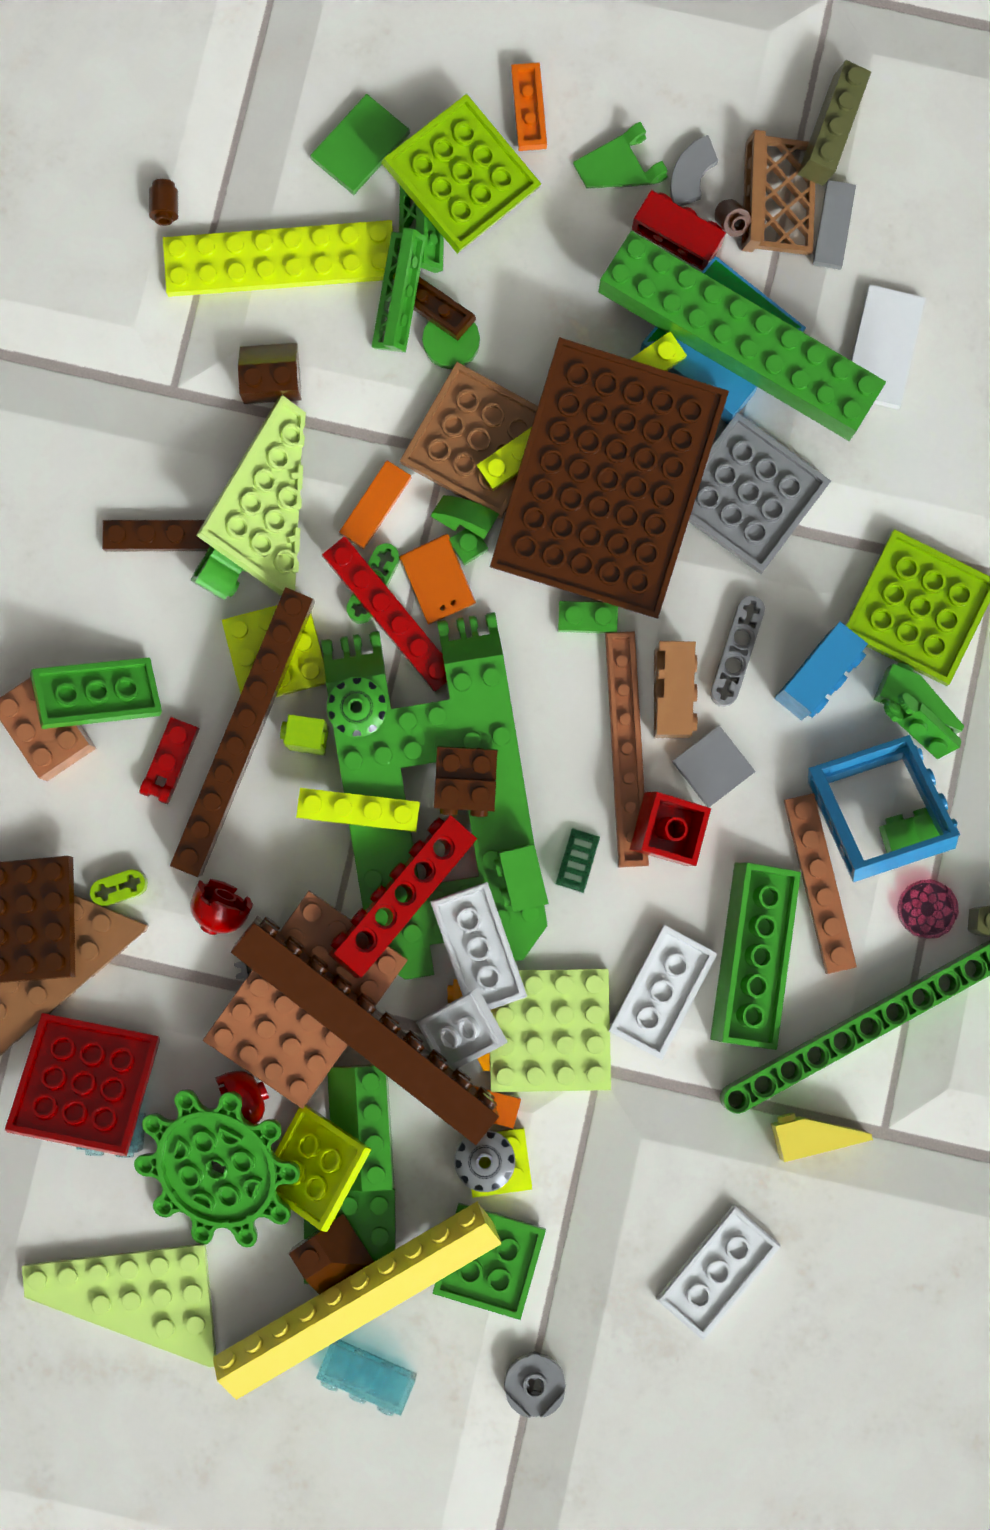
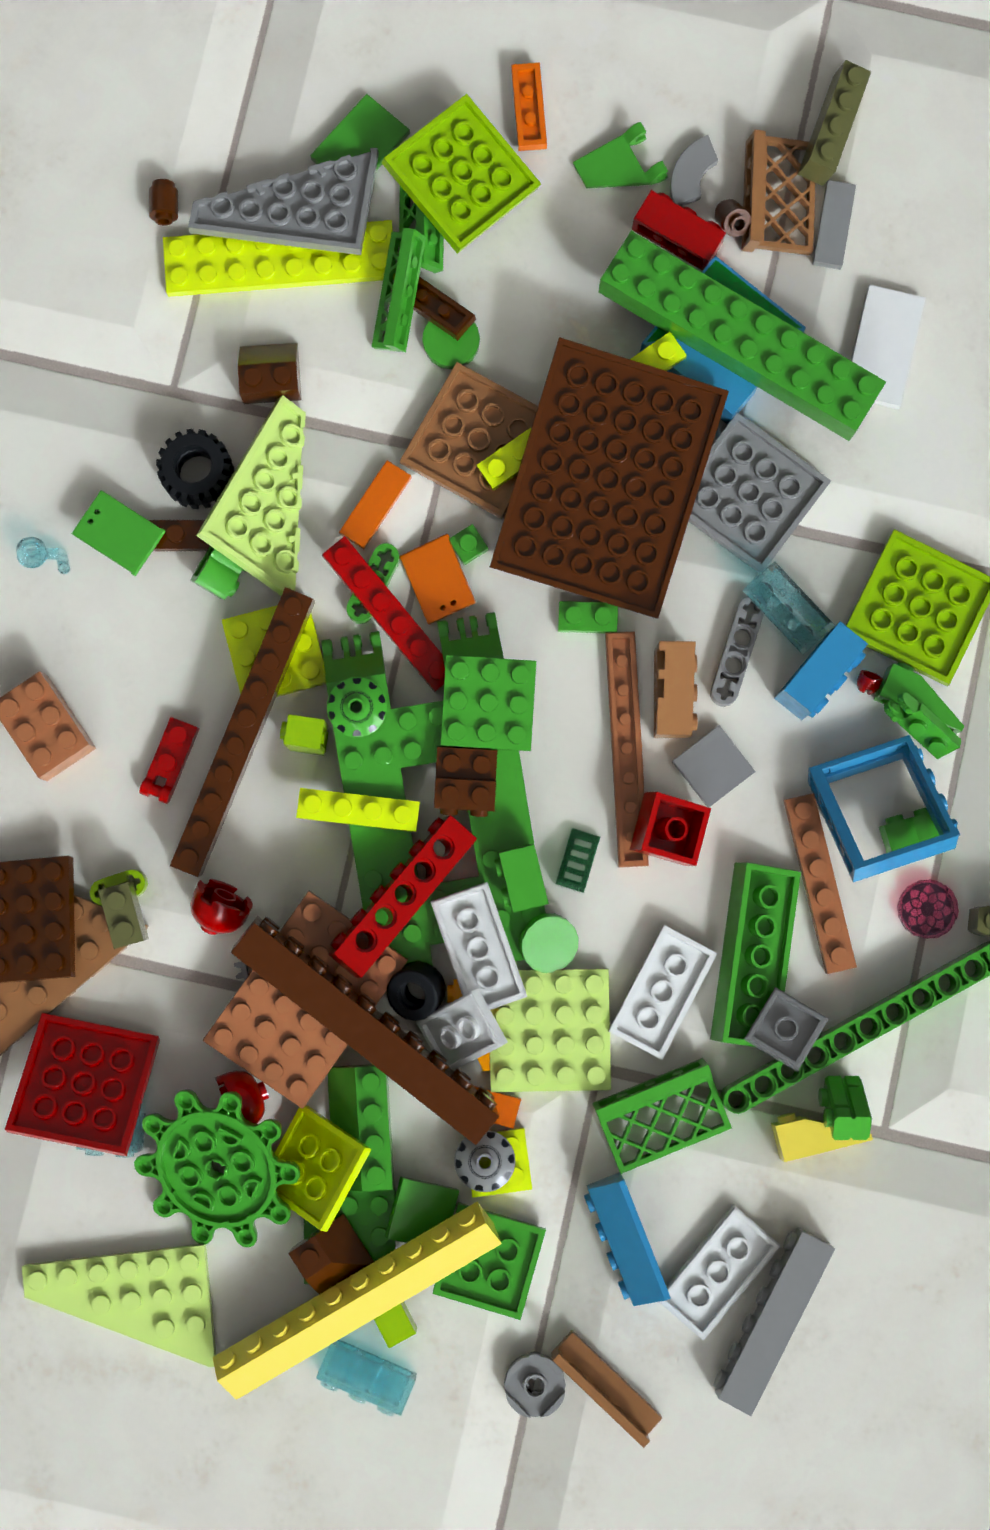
bright green plate [30,658,162,729] -> none
bright green slope [430,495,499,539] -> none
none -> clear light blue plate [16,537,70,574]
none -> bright green container [71,490,166,576]
none -> olive brick [98,881,149,949]
none -> black tyre [156,429,235,509]
none -> light grey wing [188,148,379,255]
none -> lime brick [374,1302,417,1348]
none -> bright green tile [385,1176,459,1243]
none -> black tyre [387,961,446,1021]
none -> bright green plate [440,655,536,751]
none -> tile [519,913,579,973]
none -> medium nougat fence [551,1330,662,1448]
none -> dark azure slope [584,1172,671,1306]
none -> bright green fence [592,1058,732,1174]
none -> light grey brick [714,1227,835,1416]
none -> clear light blue brick [742,562,835,655]
none -> light grey tile [744,987,829,1072]
none -> bright green brick [818,1076,872,1140]
none -> red hinge [857,670,883,695]

